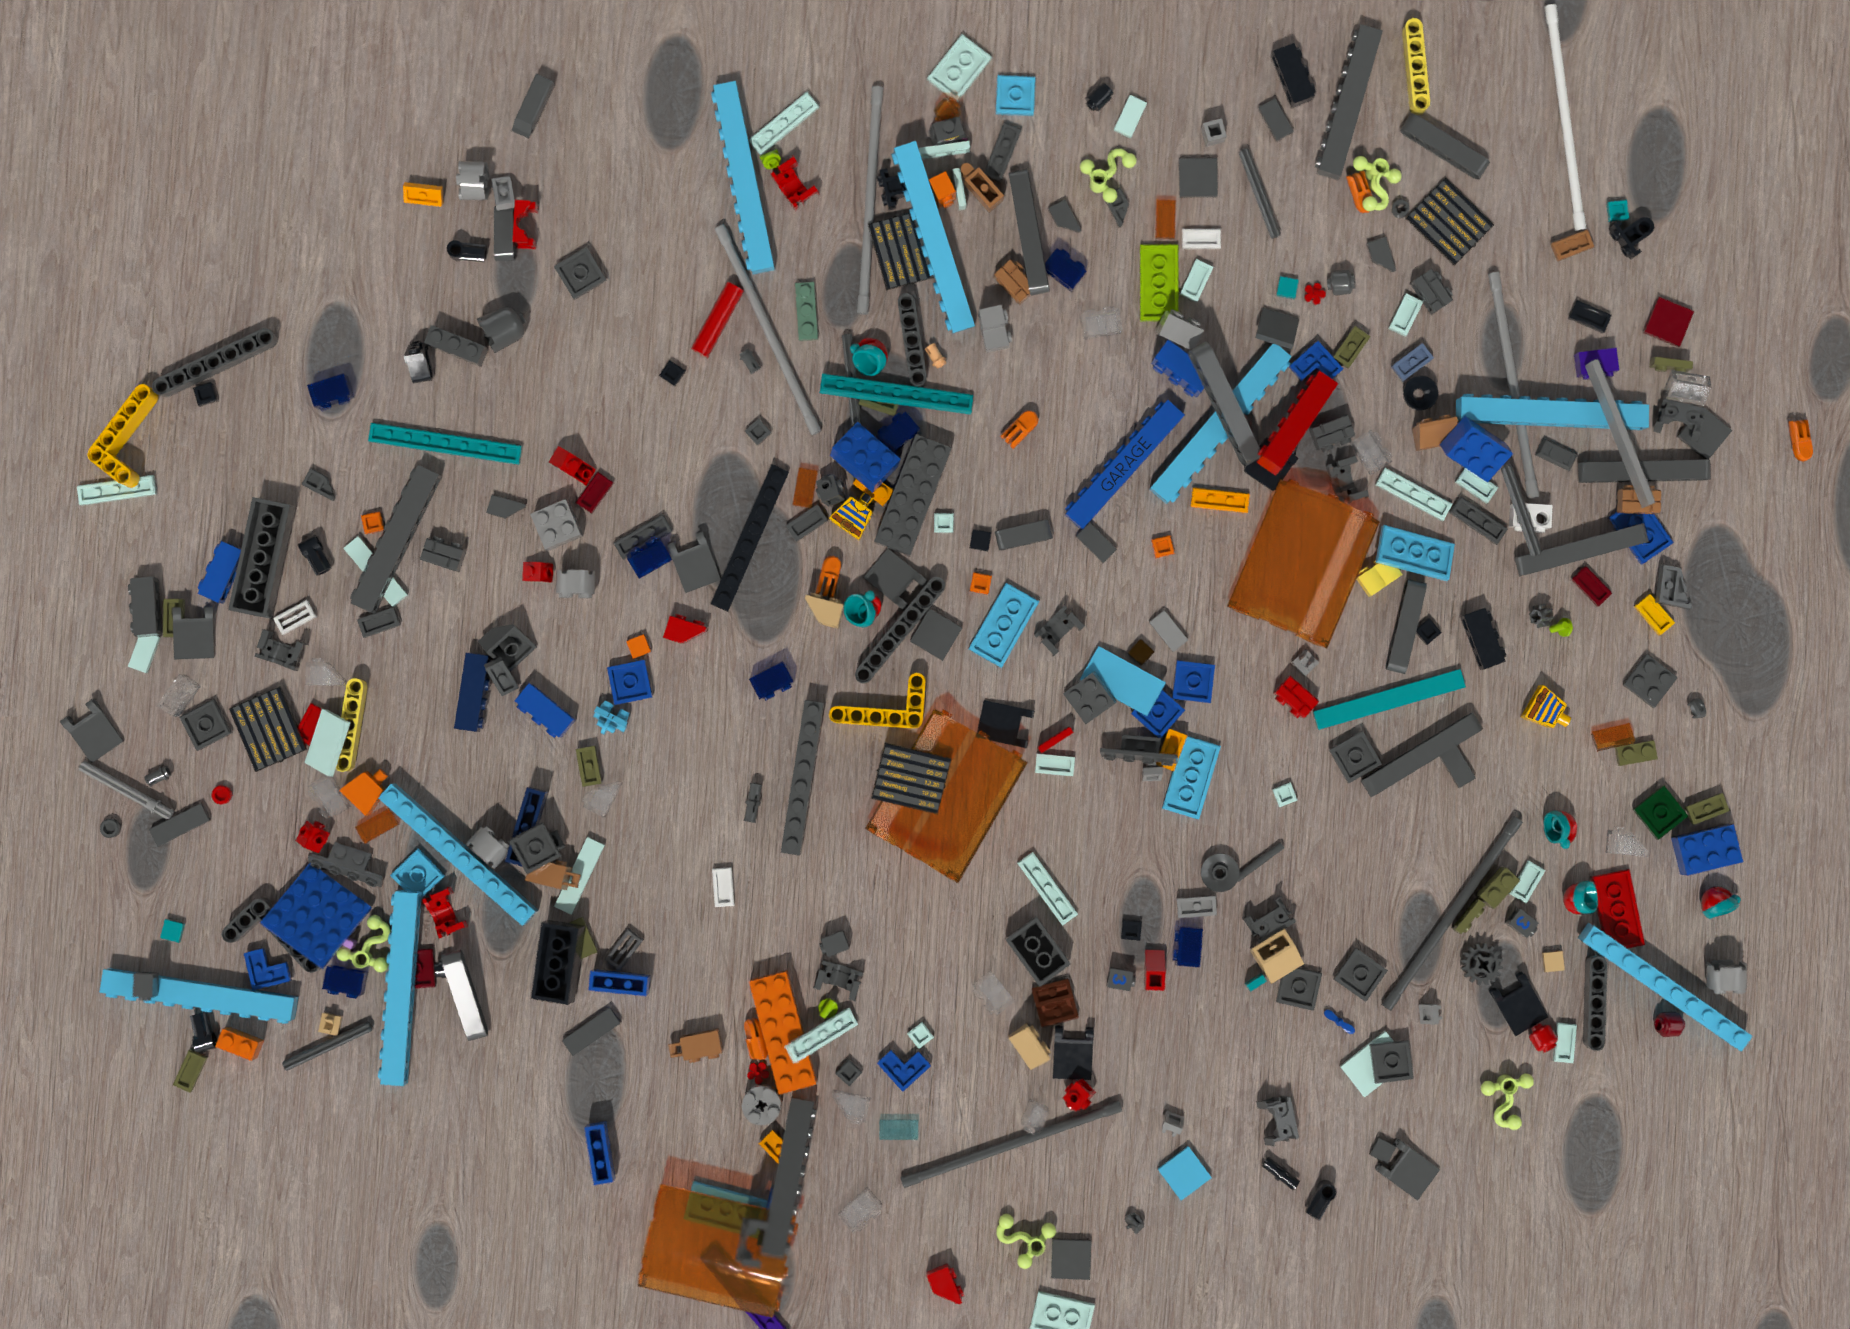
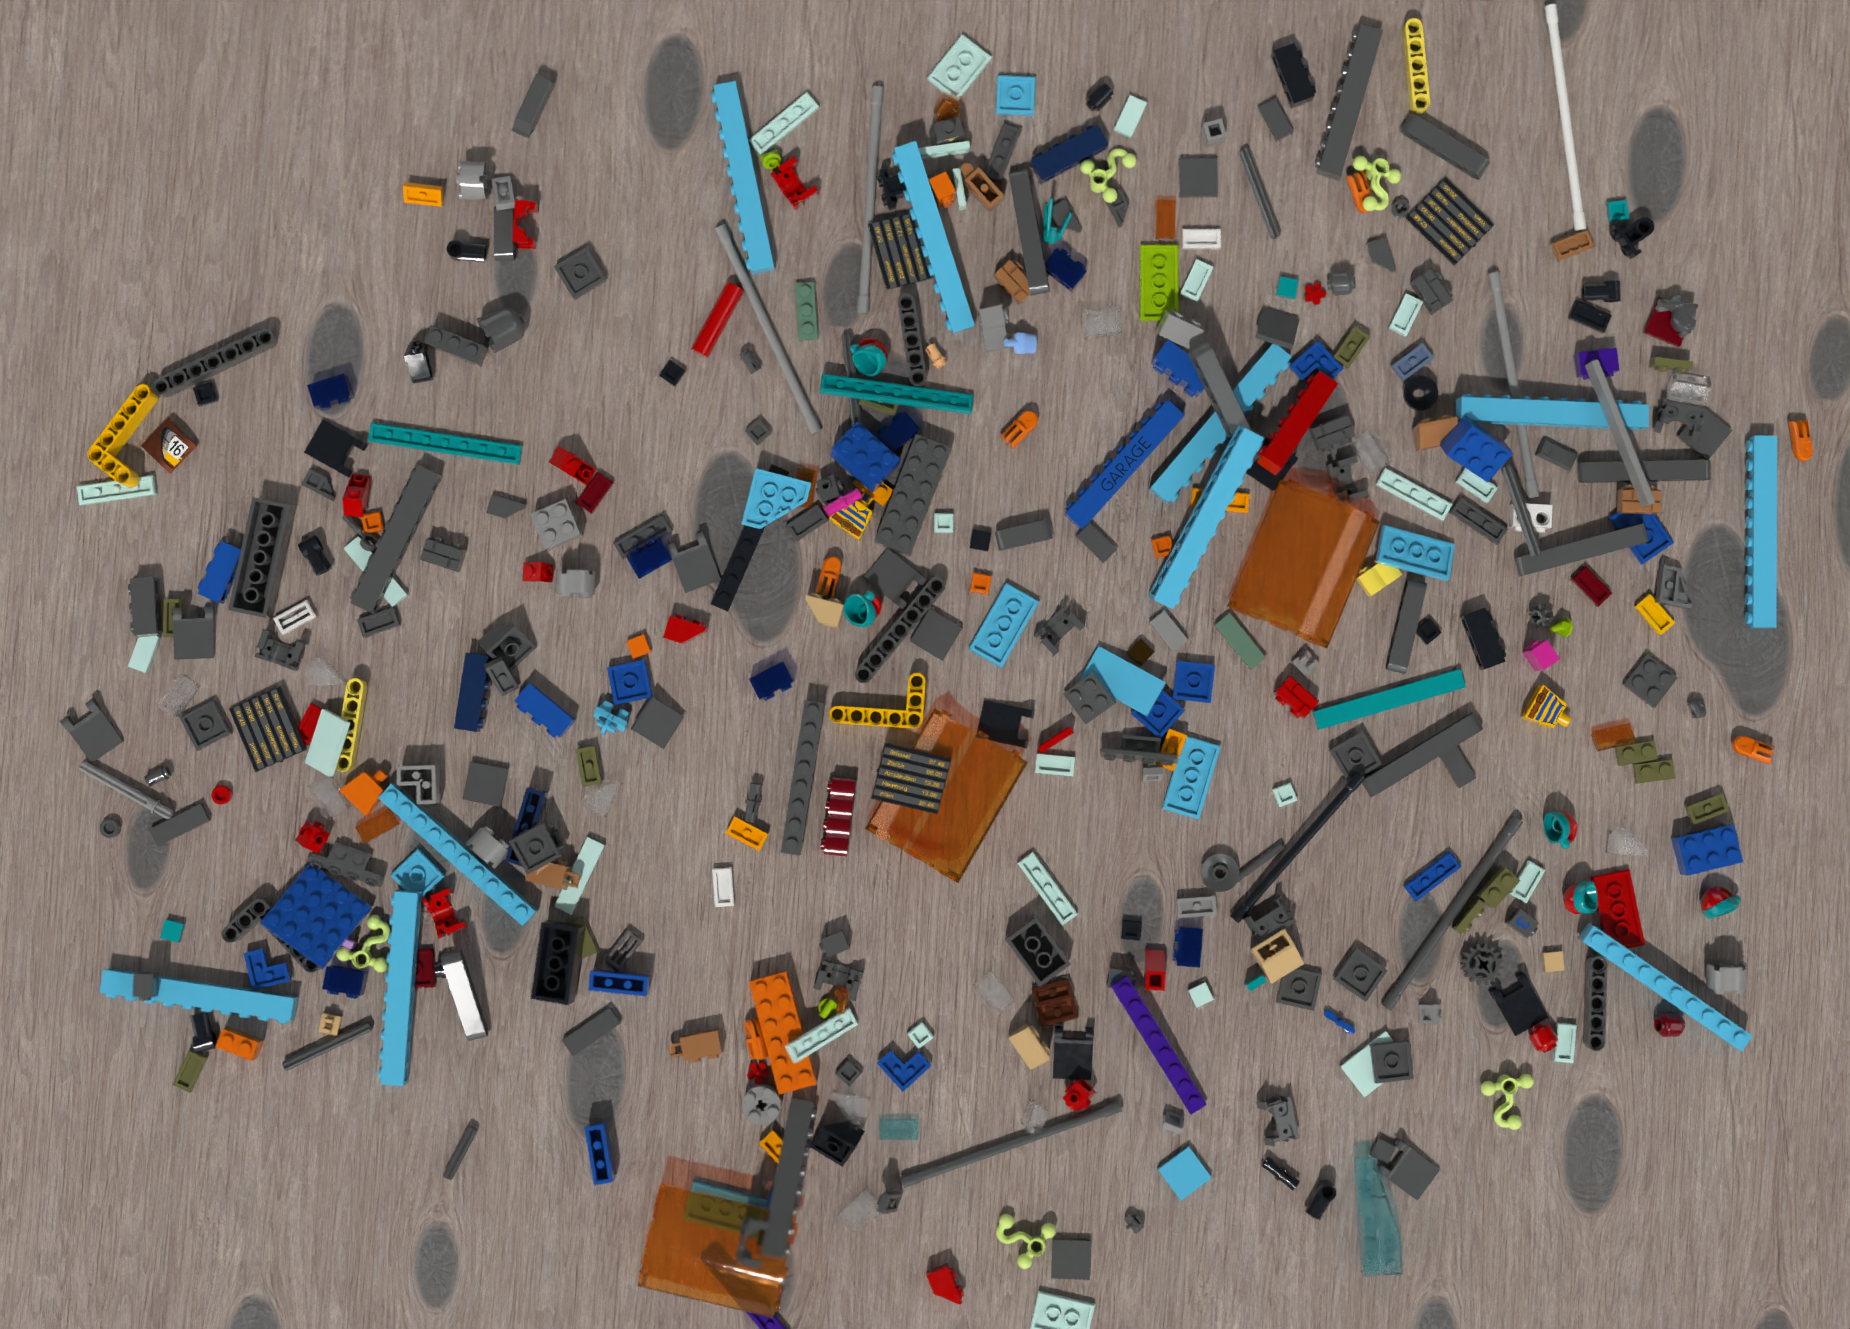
dark green plate [1632,786,1688,840] -> none
none -> slope [141,418,197,473]
none -> black flag [304,420,368,478]
none -> red slope [342,474,371,518]
none -> dark grey piece [342,515,378,551]
none -> light grey brick [397,765,441,804]
none -> dark grey axle [443,1126,478,1180]
none -> dark grey tile [462,762,509,807]
none -> dark grey tile [631,696,684,749]
none -> light orange plate [725,816,769,851]
none -> medium azure plate [741,468,811,529]
none -> black slope [810,1121,865,1167]
none -> dark red brick [820,777,856,857]
none -> dark pink pin [823,488,862,517]
none -> clear orange arm [834,988,849,1014]
none -> dark grey plate [877,1191,903,1214]
none -> light blue piece [1003,332,1037,354]
none -> dark blue brick [1030,125,1109,184]
none -> teal plant [1042,197,1072,244]
none -> dark purple plate [1110,975,1207,1115]
none -> medium azure brick [1148,425,1264,609]
none -> light aqua tile [1188,982,1214,1008]
none -> sand green tile [1214,613,1266,670]
none -> black piece [1230,771,1366,923]
none -> clear light blue wedge [1354,1157,1403,1277]
none -> blue tile [1403,851,1462,902]
none -> dark pink brick [1522,639,1560,671]
none -> black piece [1581,280,1621,302]
none -> olive plate [1633,760,1675,784]
none -> dark grey animal [1655,295,1698,338]
none -> orange arm [1732,735,1775,764]
none -> medium azure brick [1745,435,1777,629]

